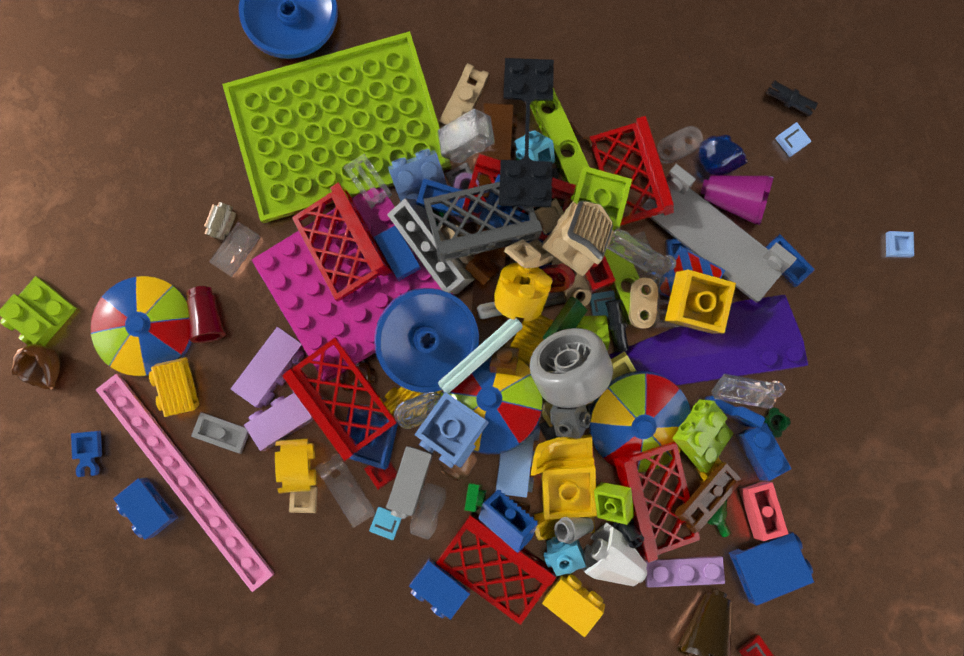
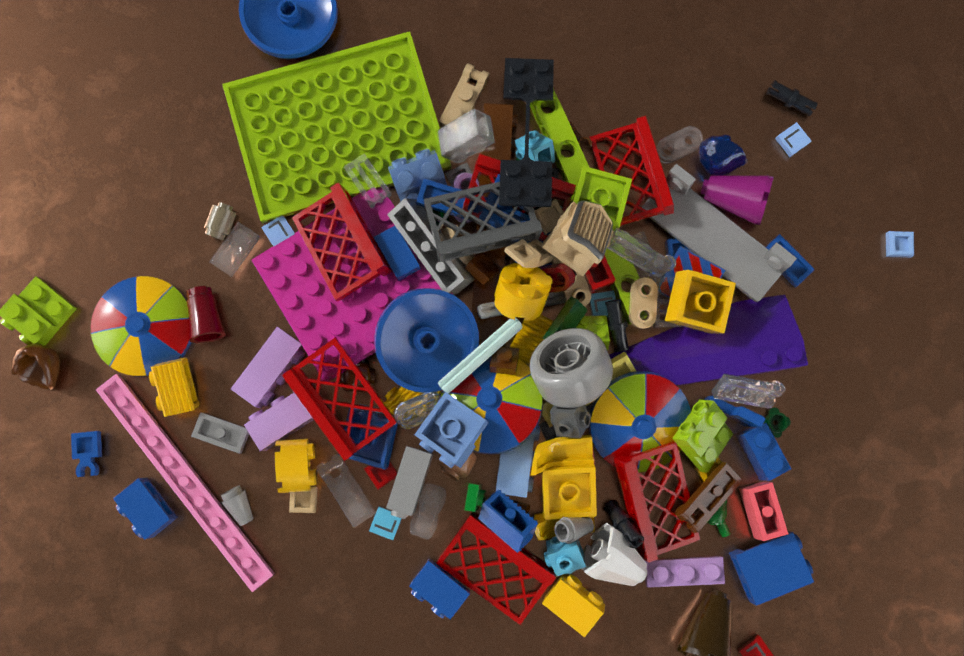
lime piece [594,482,634,525] -> none
none -> light grey cone [221,485,254,526]
none -> light blue tile [261,216,295,247]

